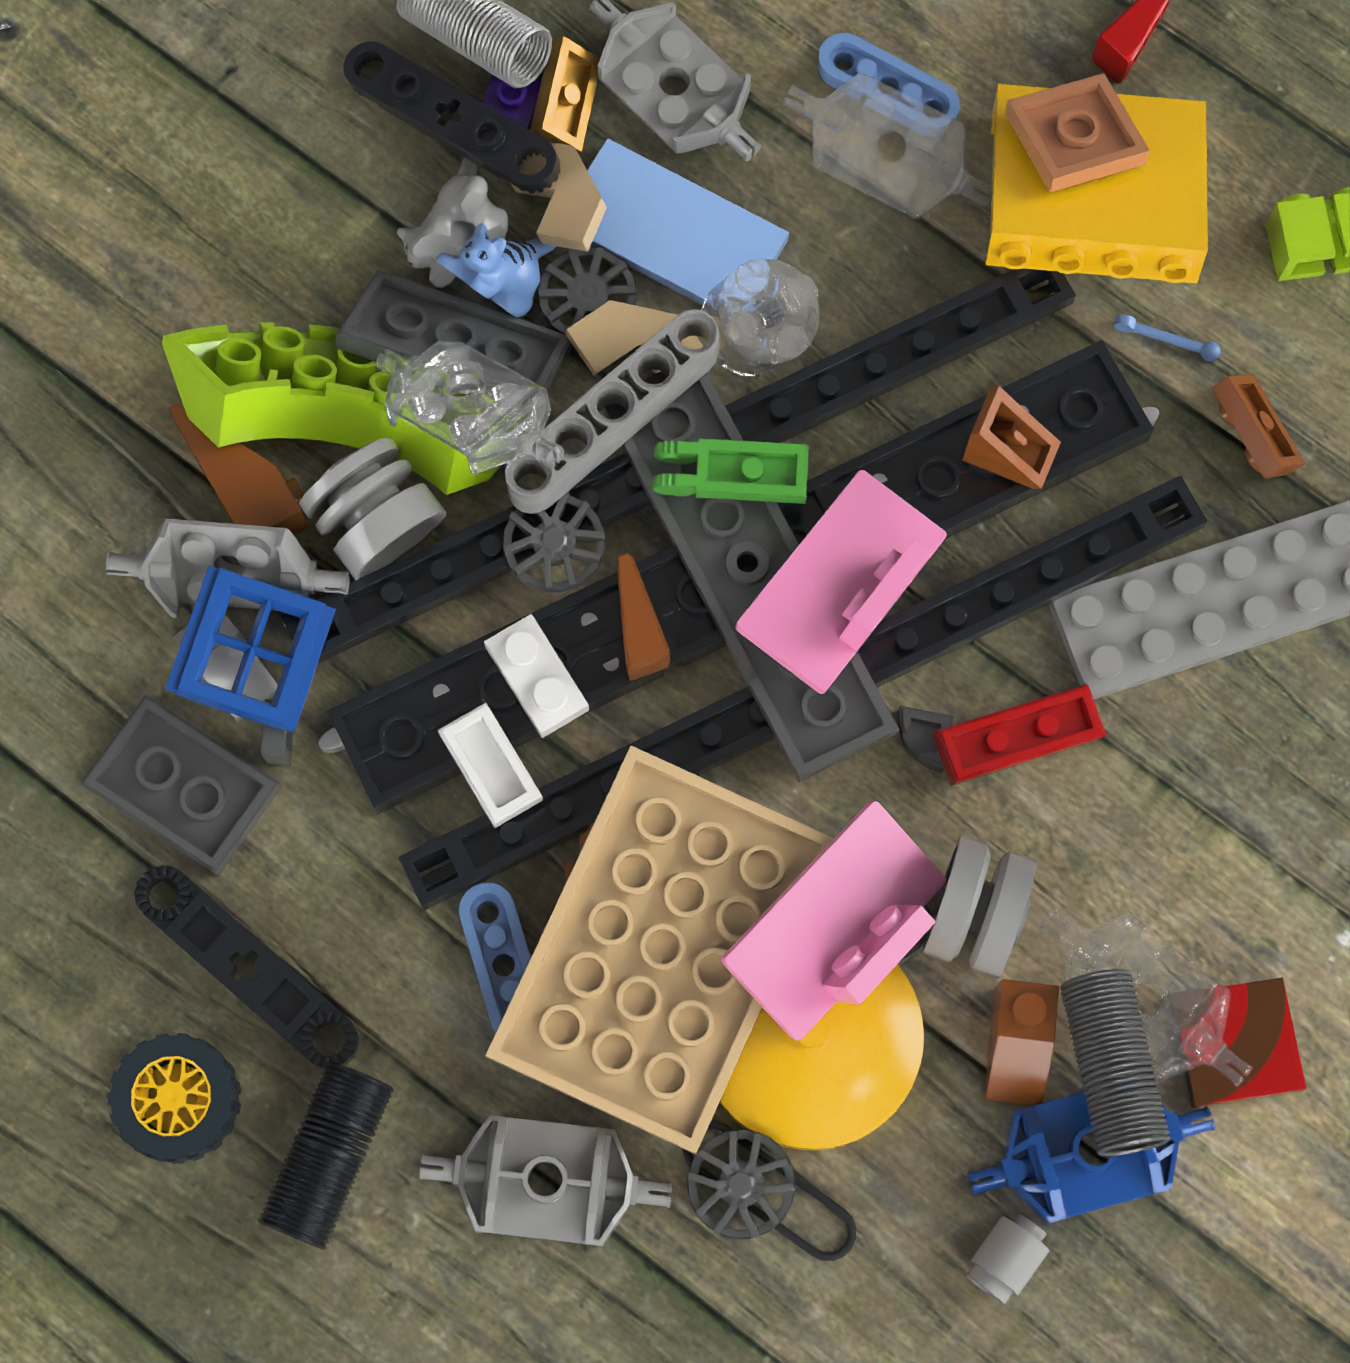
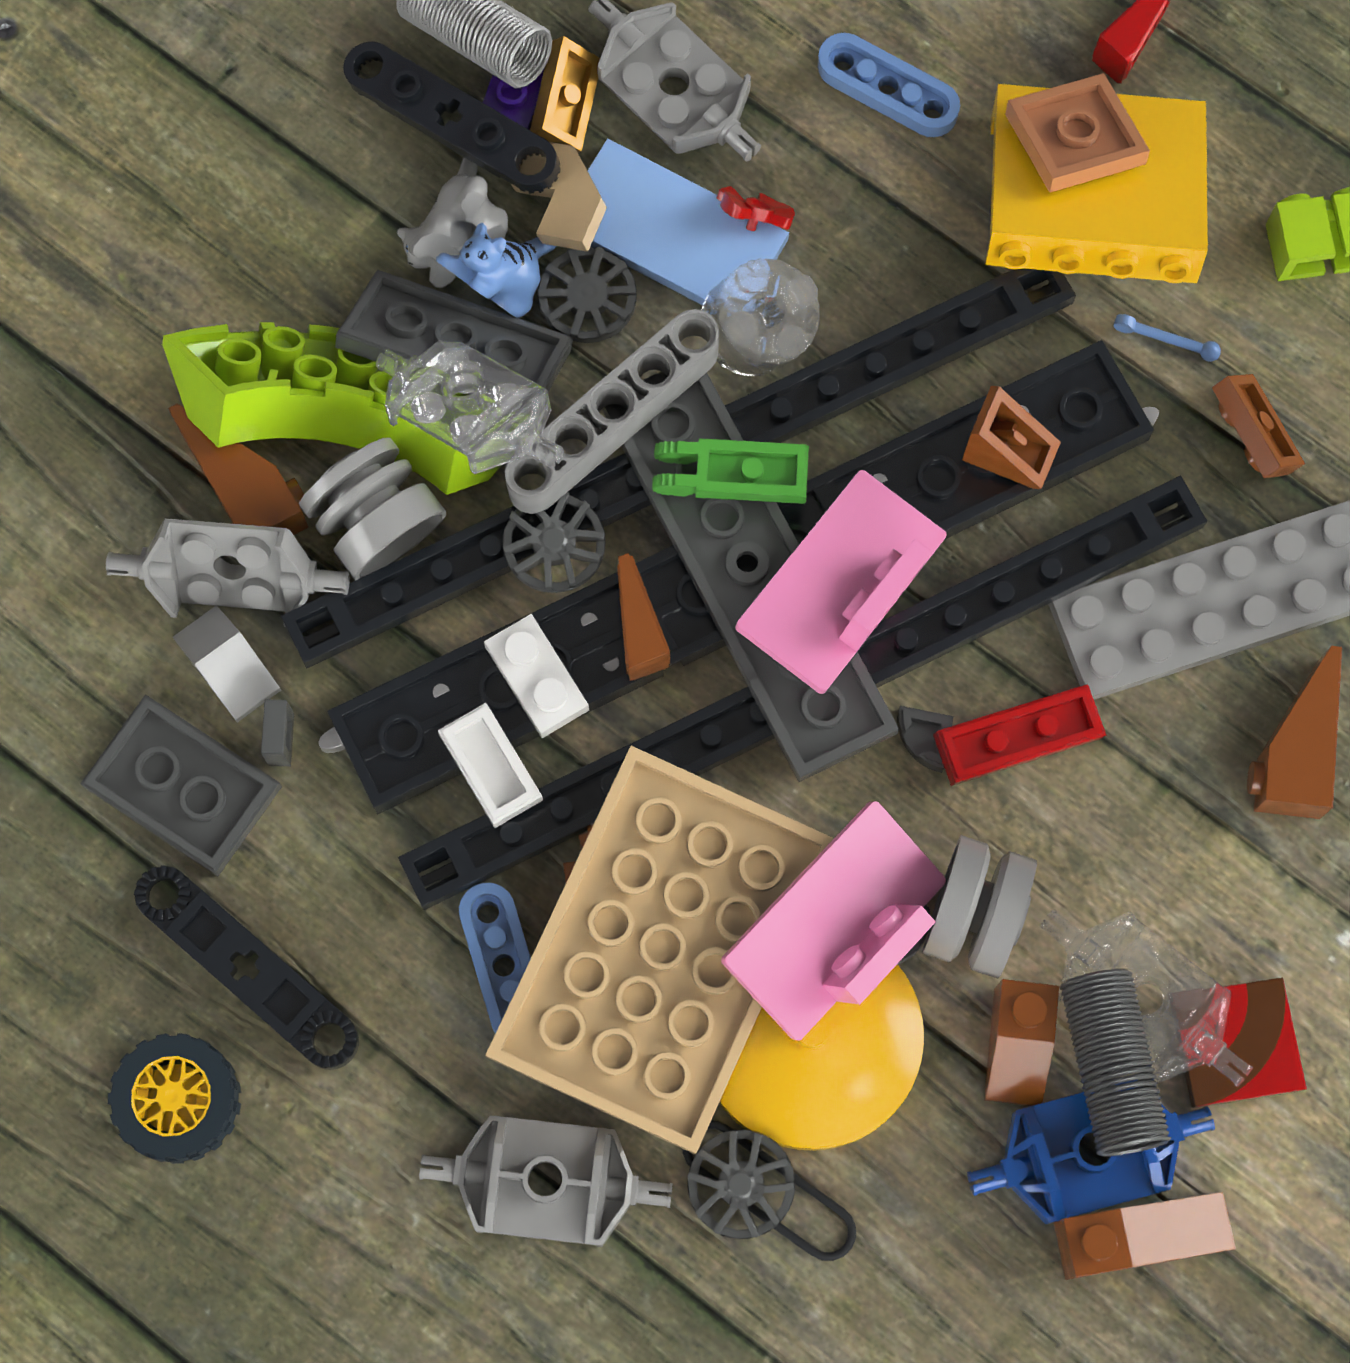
blue piece [165,566,336,733] -> none
black piece [258,1061,394,1250] -> none
tan tile [564,300,704,376] -> none
clear plate [783,72,992,220] -> none
light grey brick [966,1214,1050,1305] -> none
none -> red piece [716,186,795,231]
none -> slope [1054,1192,1236,1280]
none -> dark orange slope [1247,646,1342,819]

